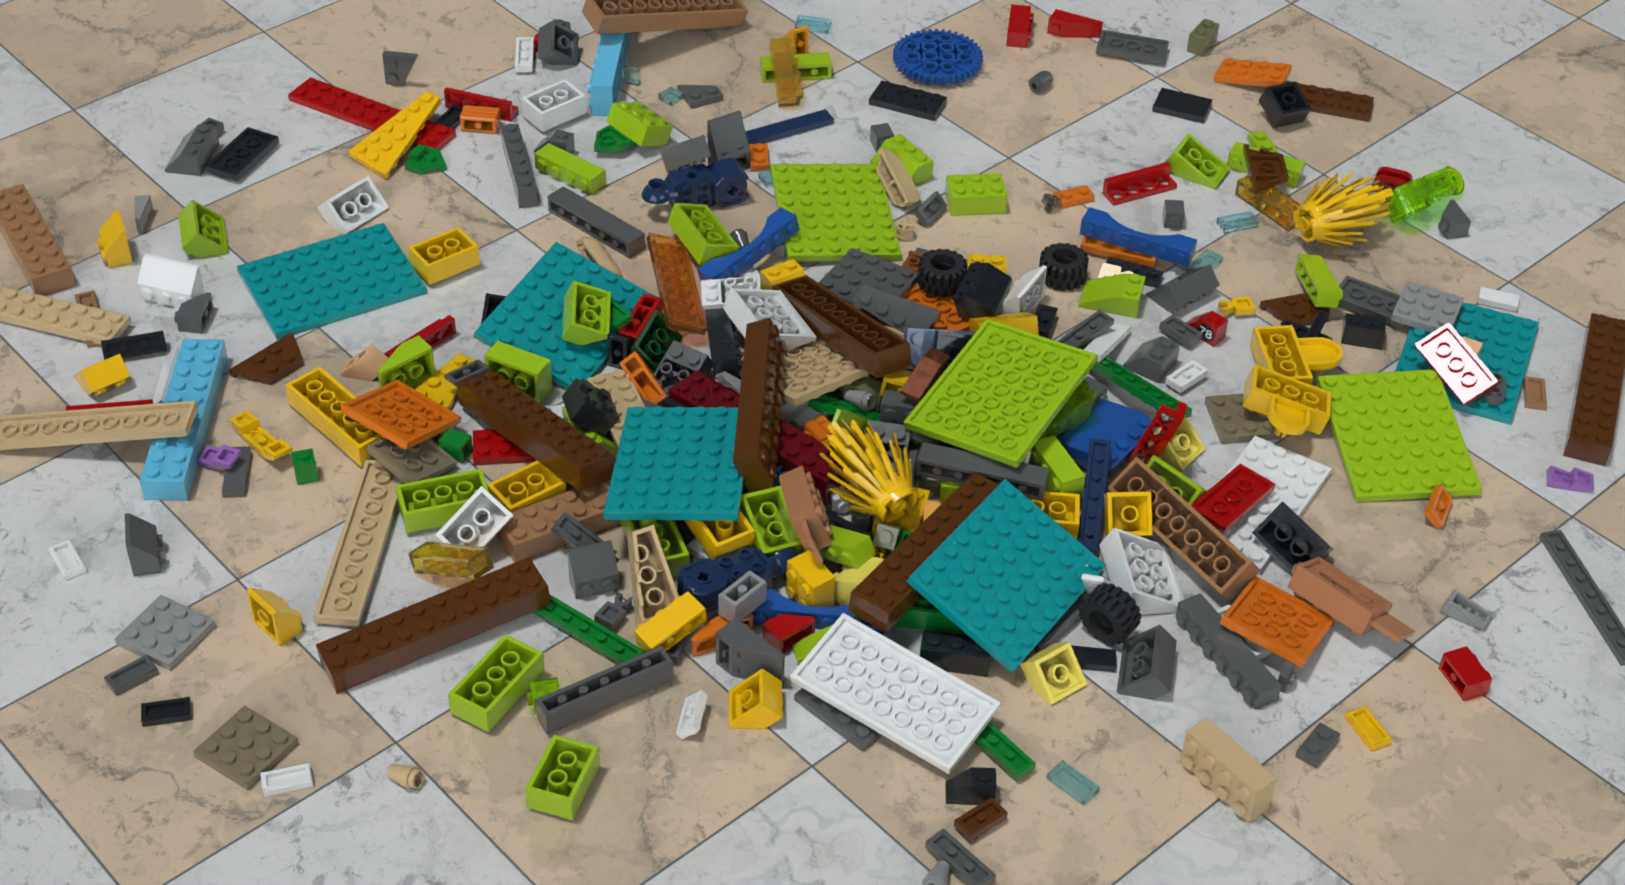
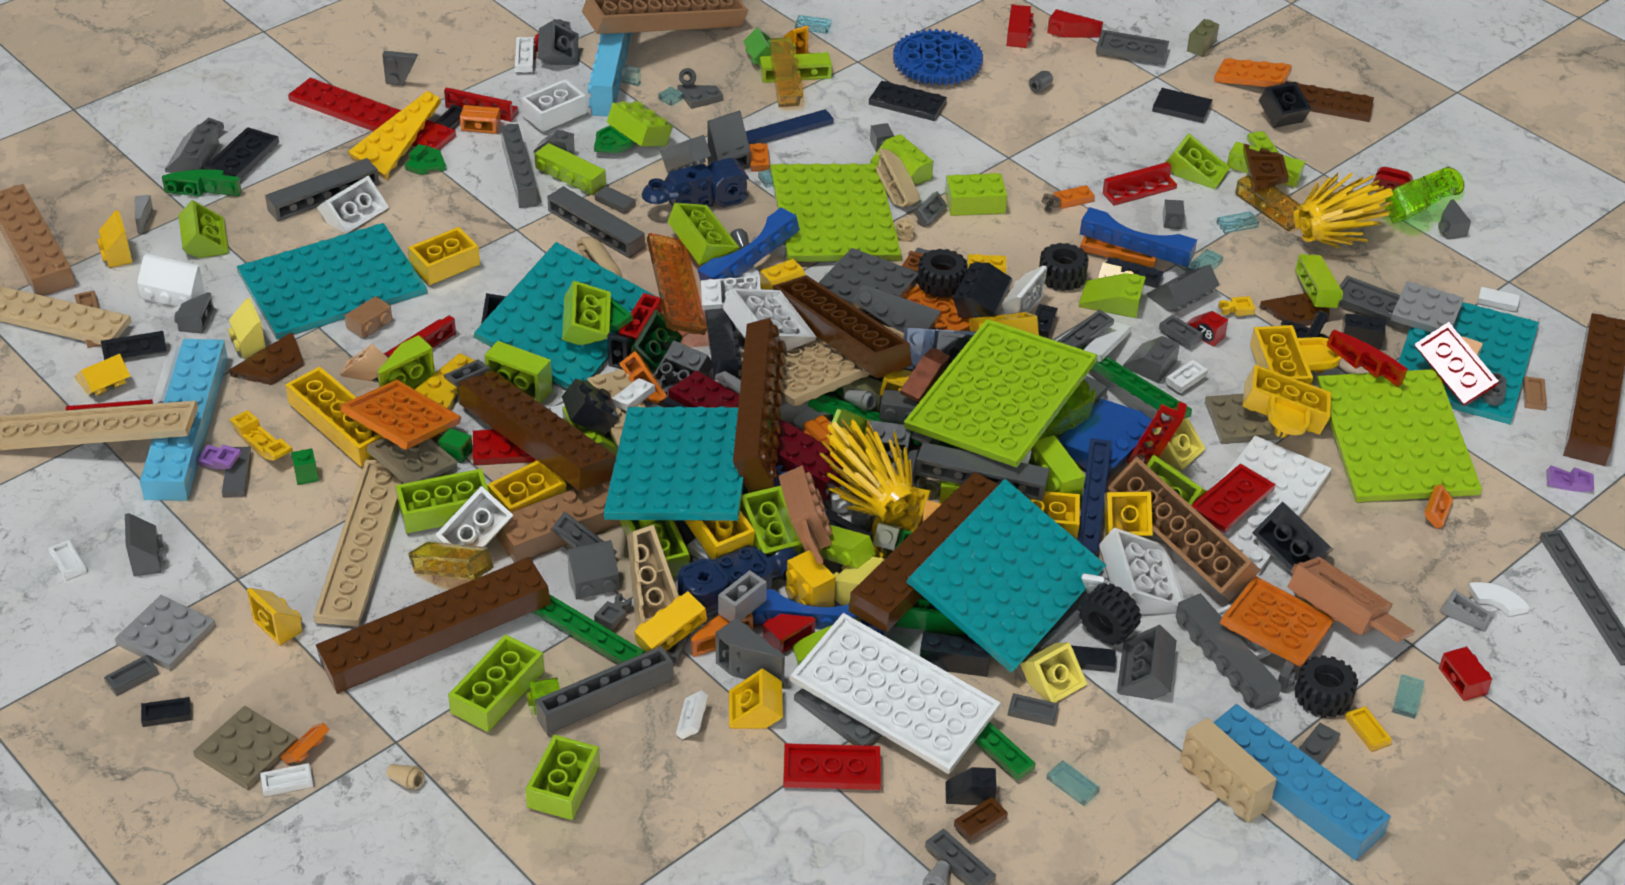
none -> green slope [162,169,242,197]
none -> light yellow slope [227,298,266,359]
none -> dark grey brick [265,158,379,222]
none -> orange plate [280,723,330,764]
none -> medium nougat brick [344,296,392,339]
none -> dark grey tile [595,186,636,214]
none -> white plate [612,378,655,411]
none -> dark grey cone [679,68,696,86]
none -> bright green slope [743,27,786,66]
none -> red plate [783,743,881,790]
none -> dark grey tile [1007,693,1059,726]
none -> dark azure brick [1213,703,1391,861]
none -> black tyre [1294,655,1358,718]
none -> red slope [1326,329,1408,387]
none -> clear light blue tile [1392,674,1424,719]
none -> white tile [1467,582,1530,616]

